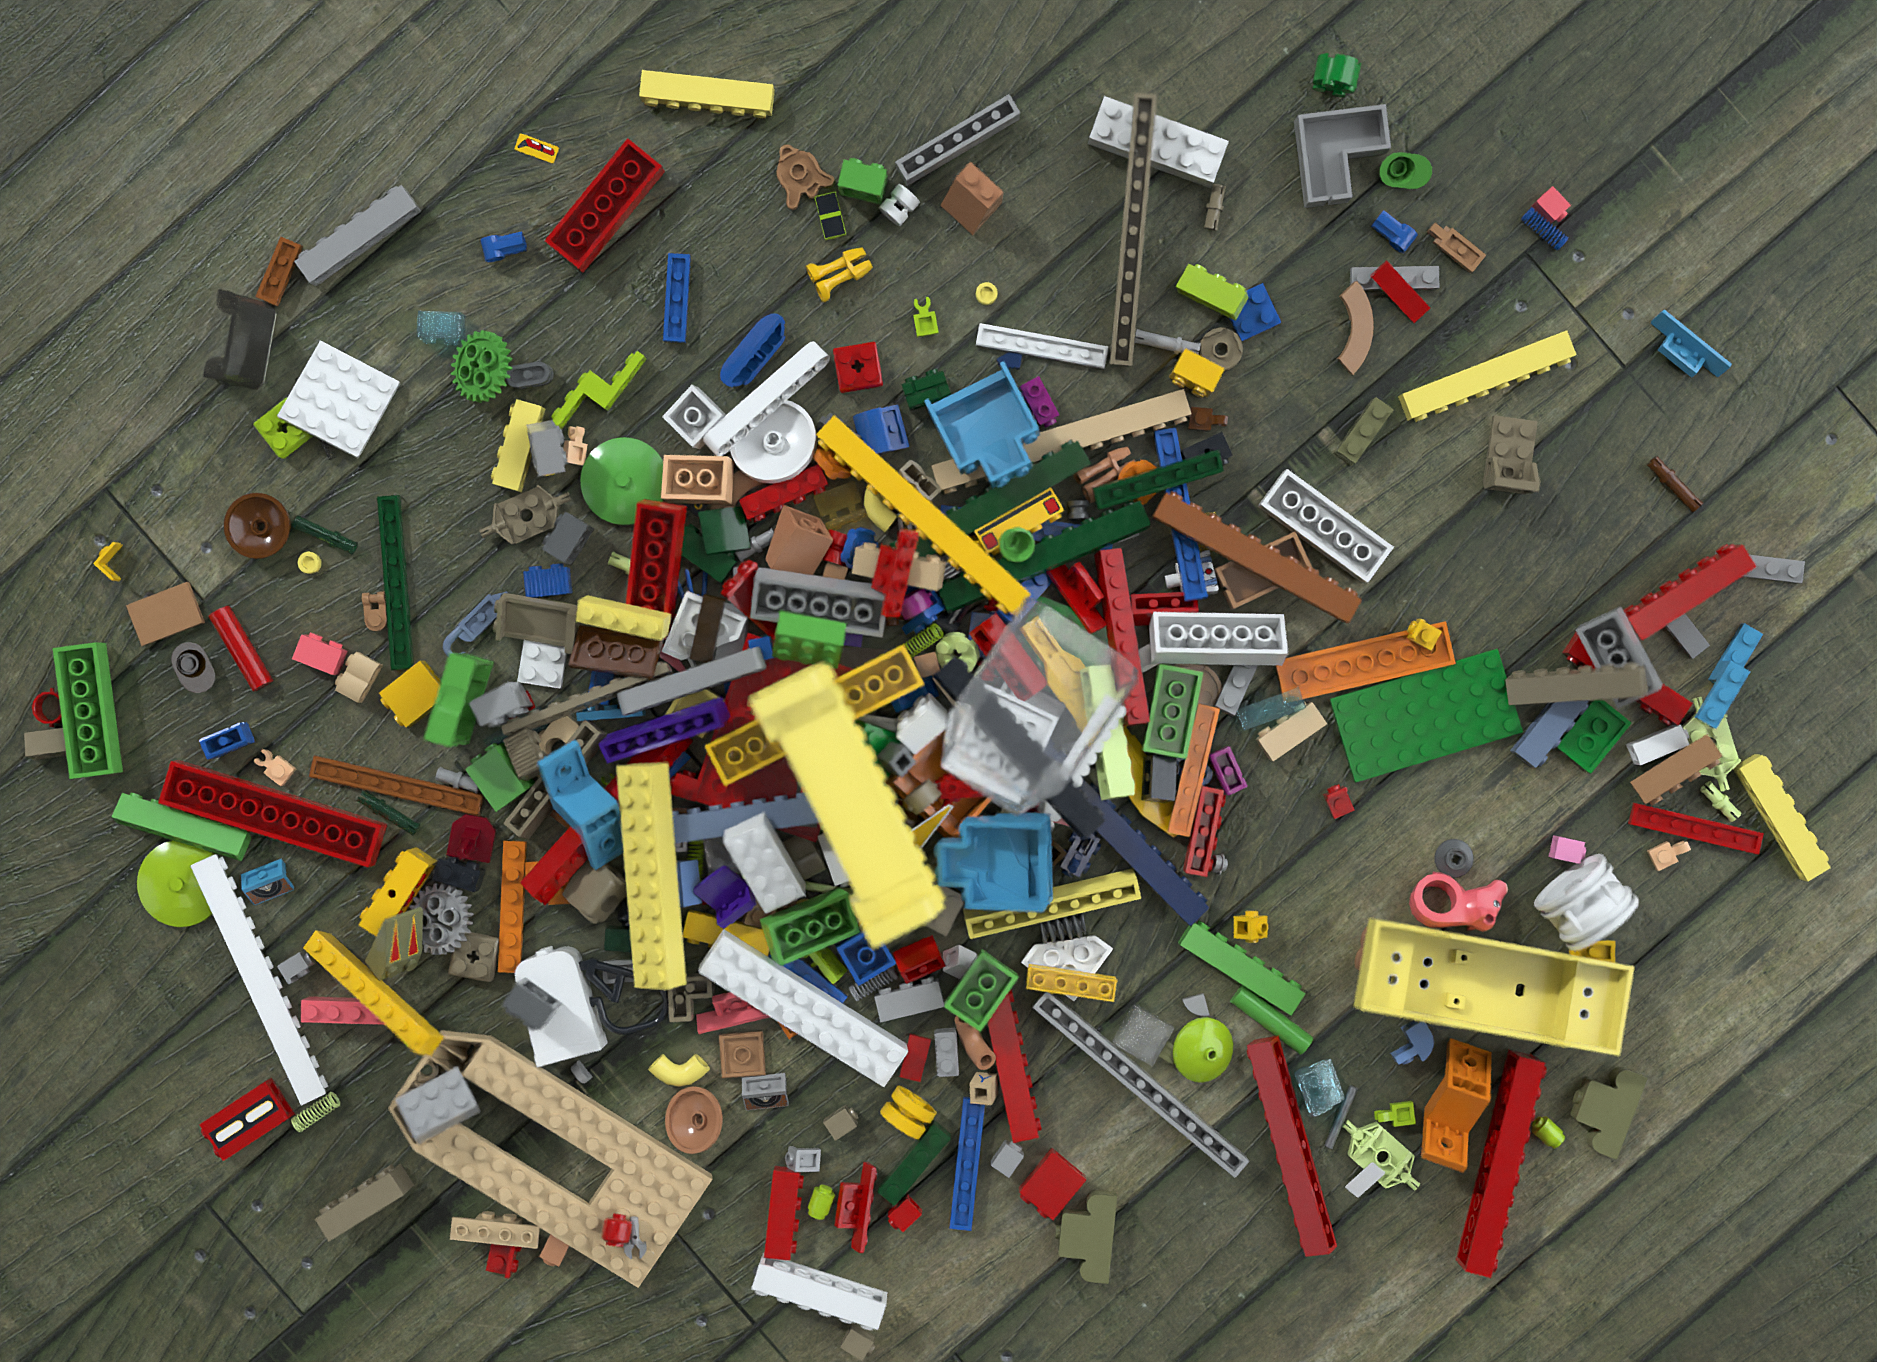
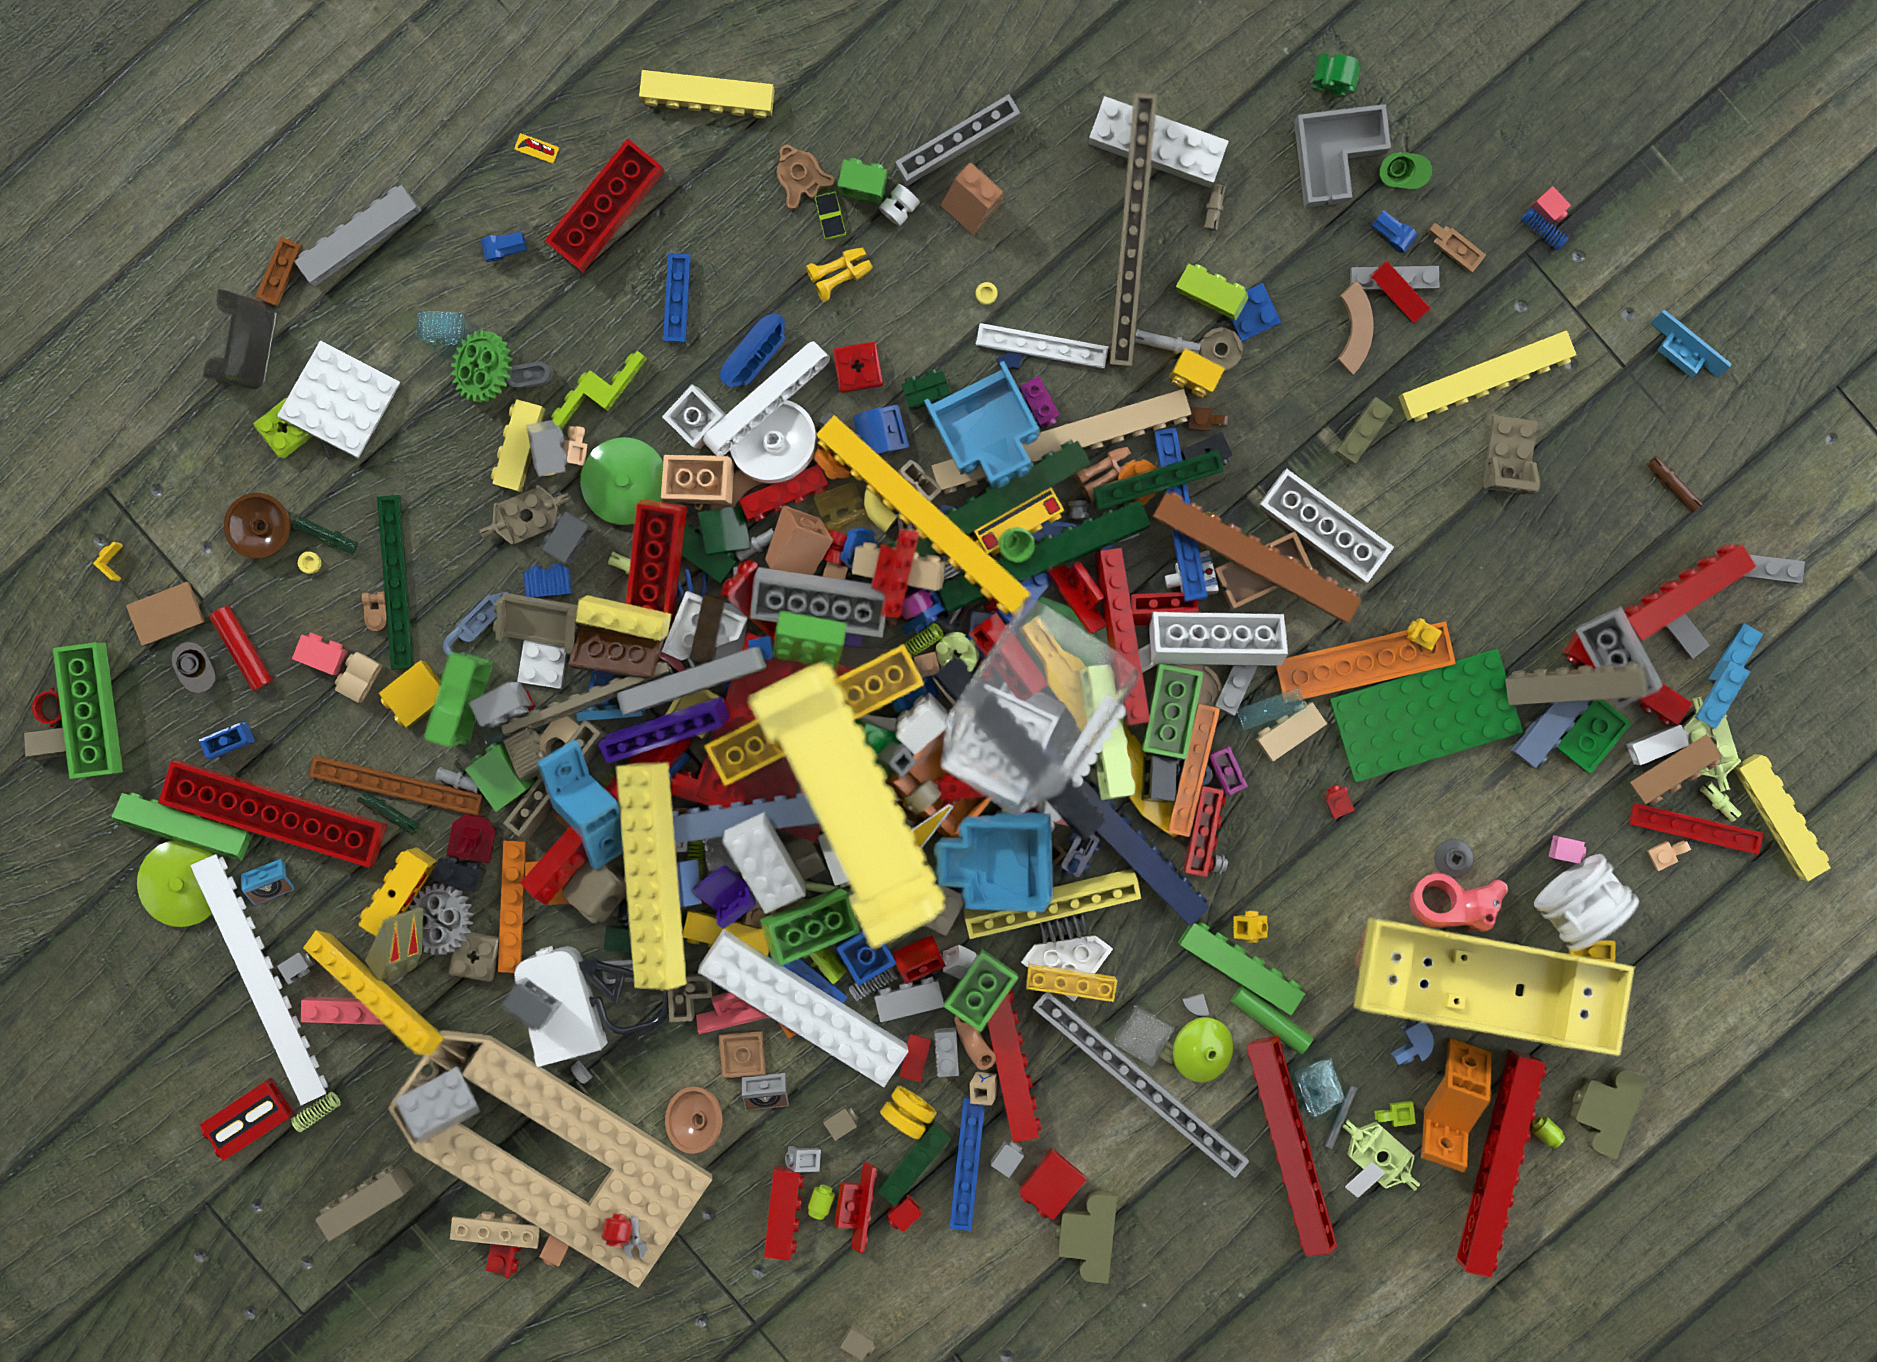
light nougat plate [254,749,296,786] -> none
light yellow cylinder [648,1054,710,1087] -> none
white brick [752,1252,887,1330] -> none
lime plate [913,297,939,338] -> none

